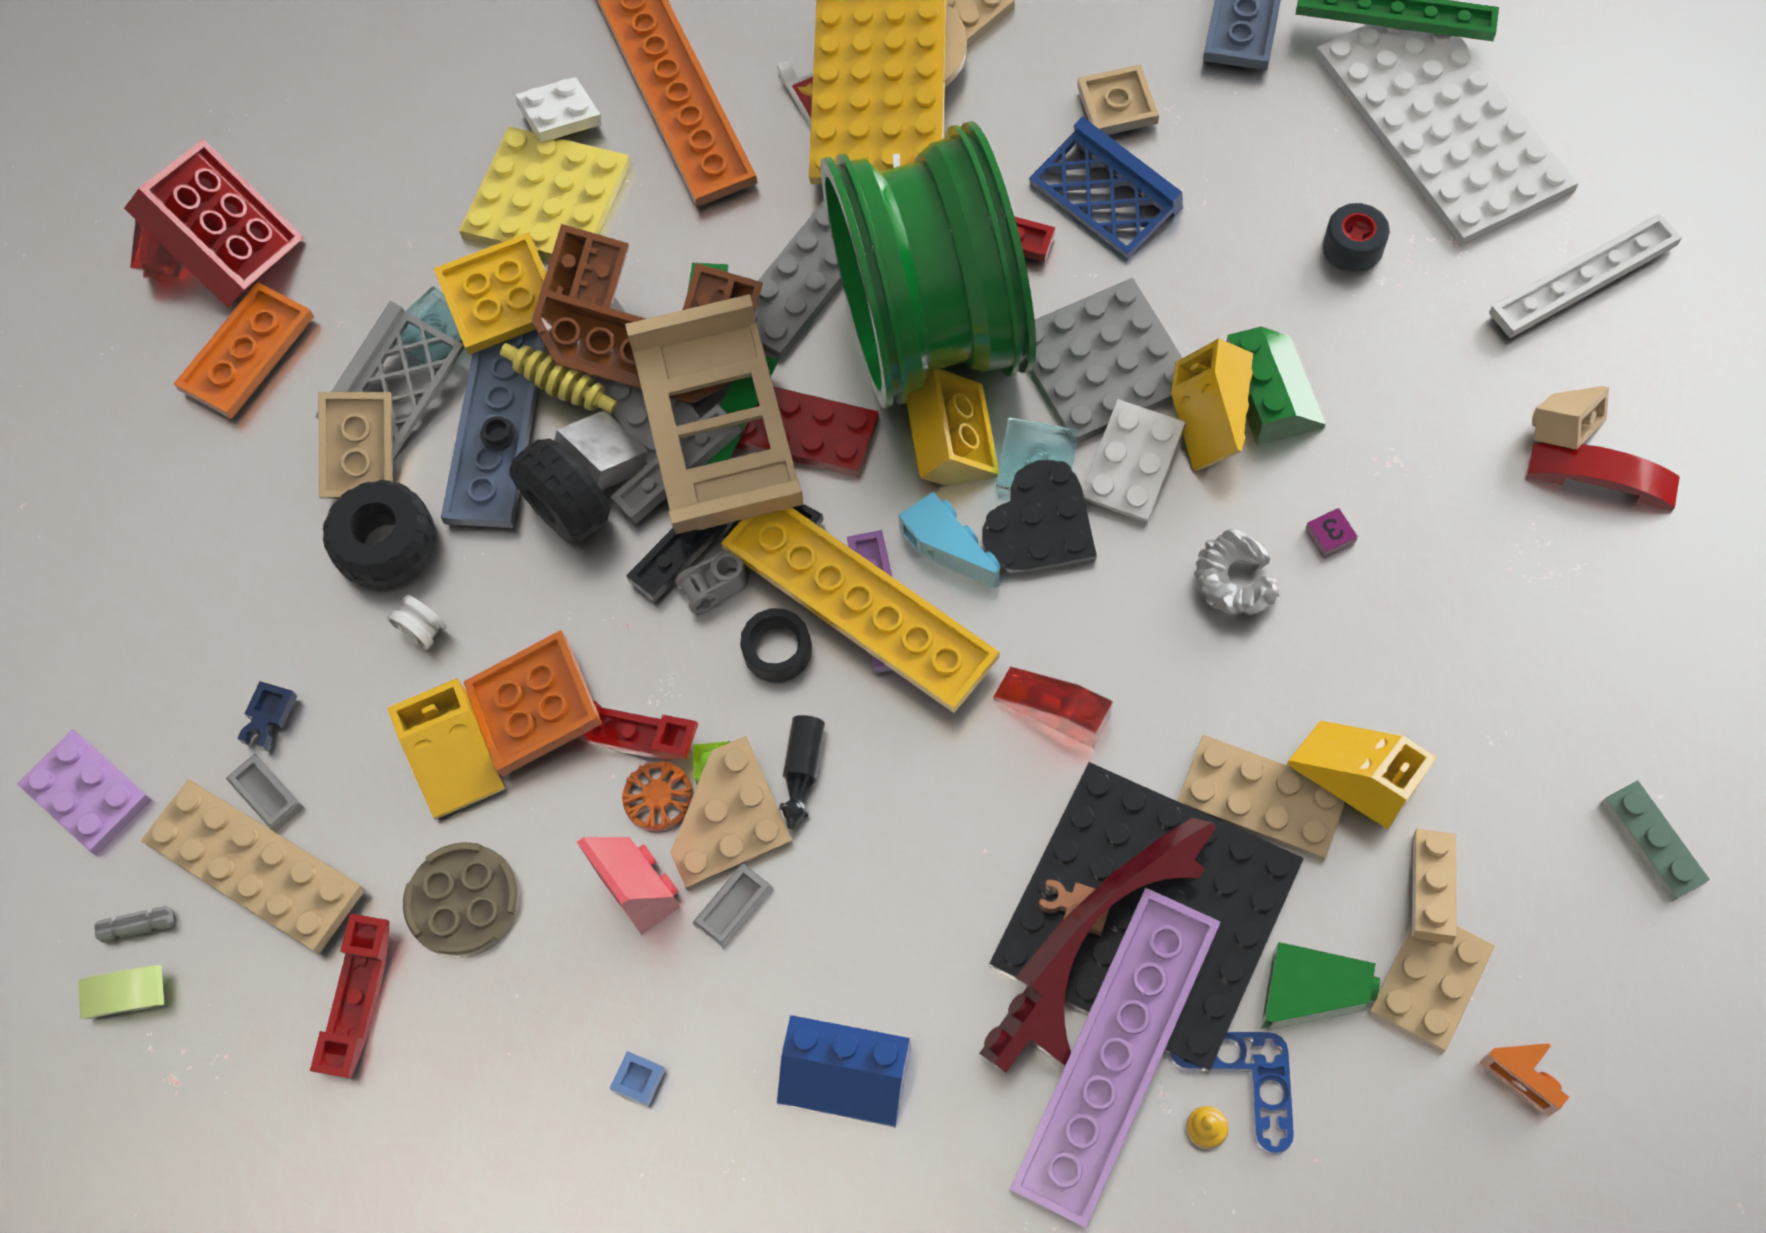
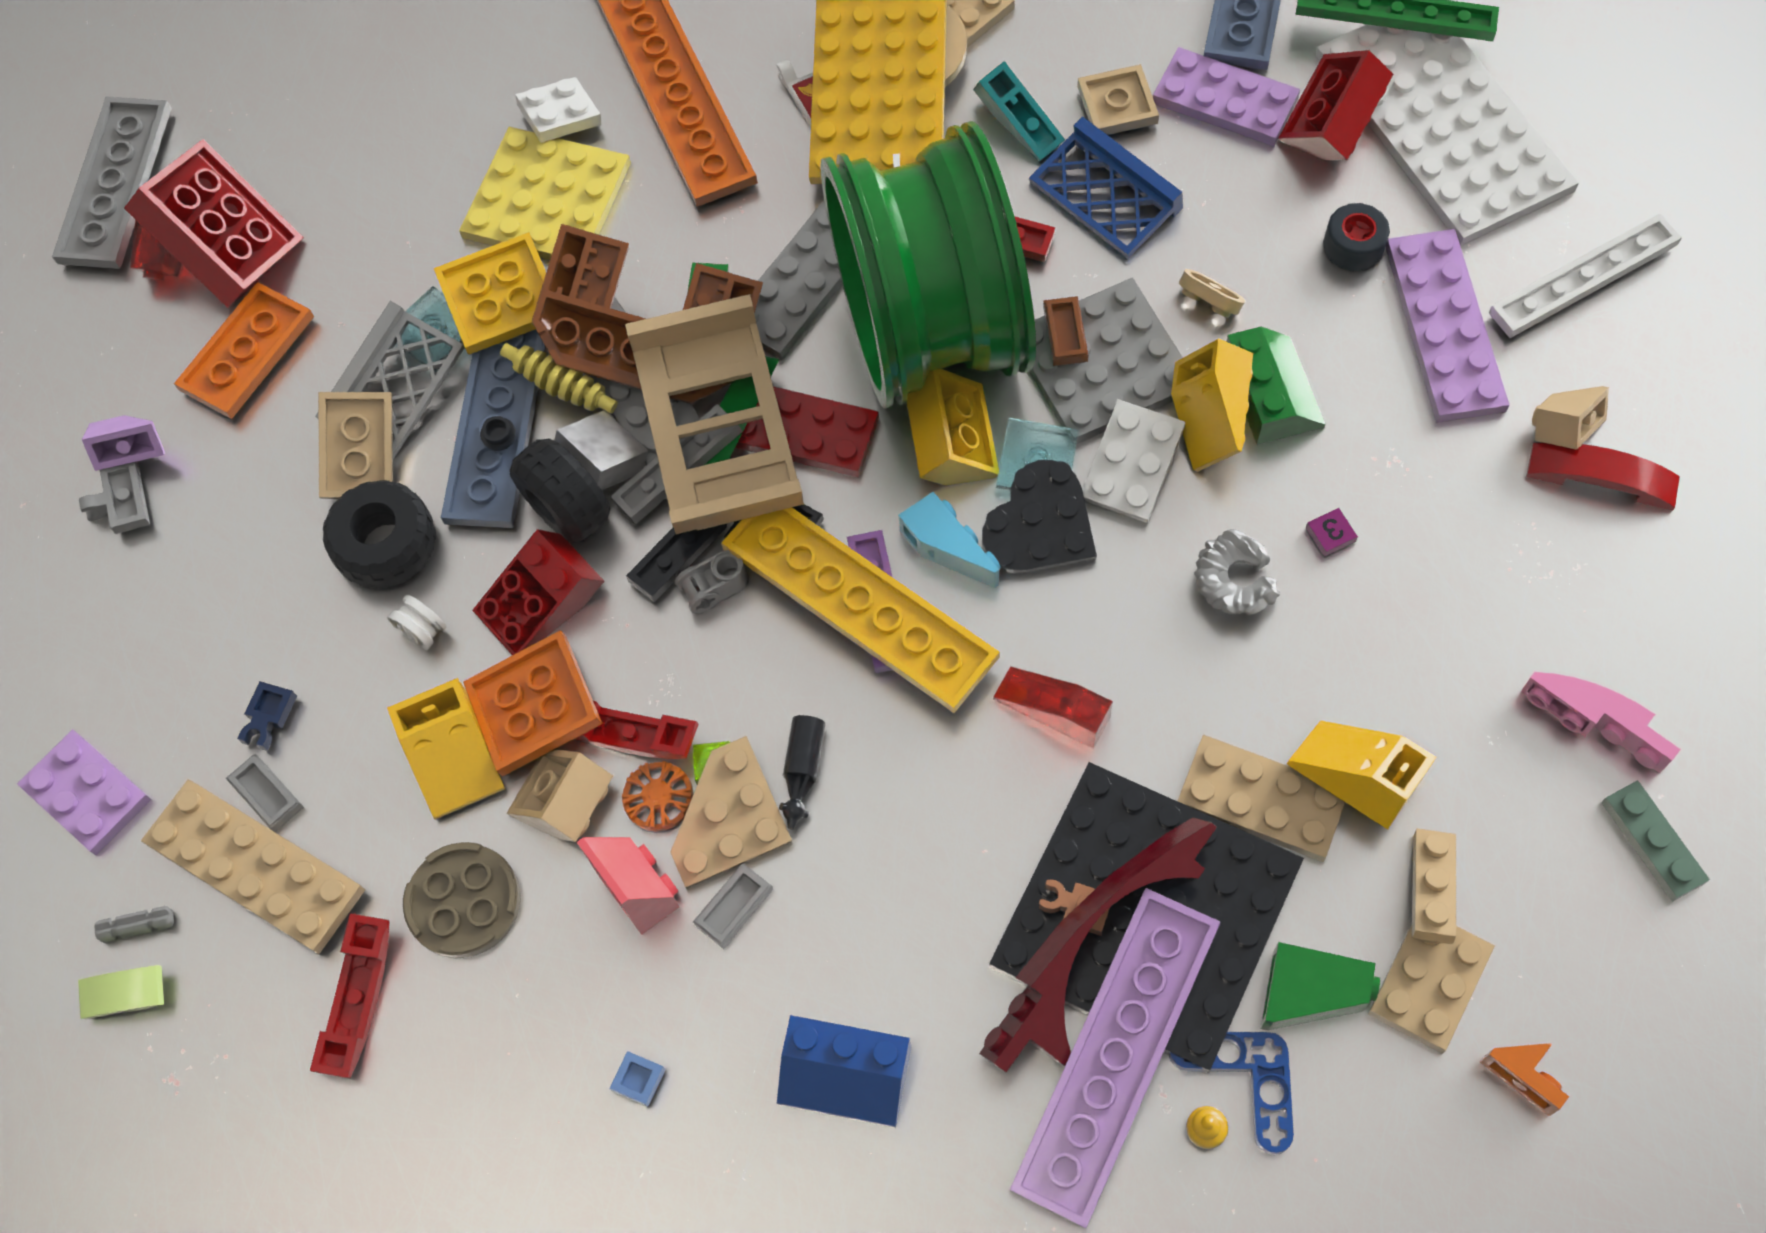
black tyre [740,608,812,682] -> none
none -> light grey plate [52,97,172,269]
none -> light grey plate [79,462,150,534]
none -> lavender slope [82,415,165,471]
none -> red slope [472,529,605,655]
none -> tan slope [507,750,613,842]
none -> teal slope [973,61,1065,162]
none -> dark orange tile [1043,296,1089,366]
none -> lavender plate [1153,47,1300,146]
none -> tan plate [1179,269,1245,317]
none -> red slope [1278,50,1394,161]
none -> lavender plate [1385,229,1510,422]
none -> bright pink slope [1521,672,1681,773]

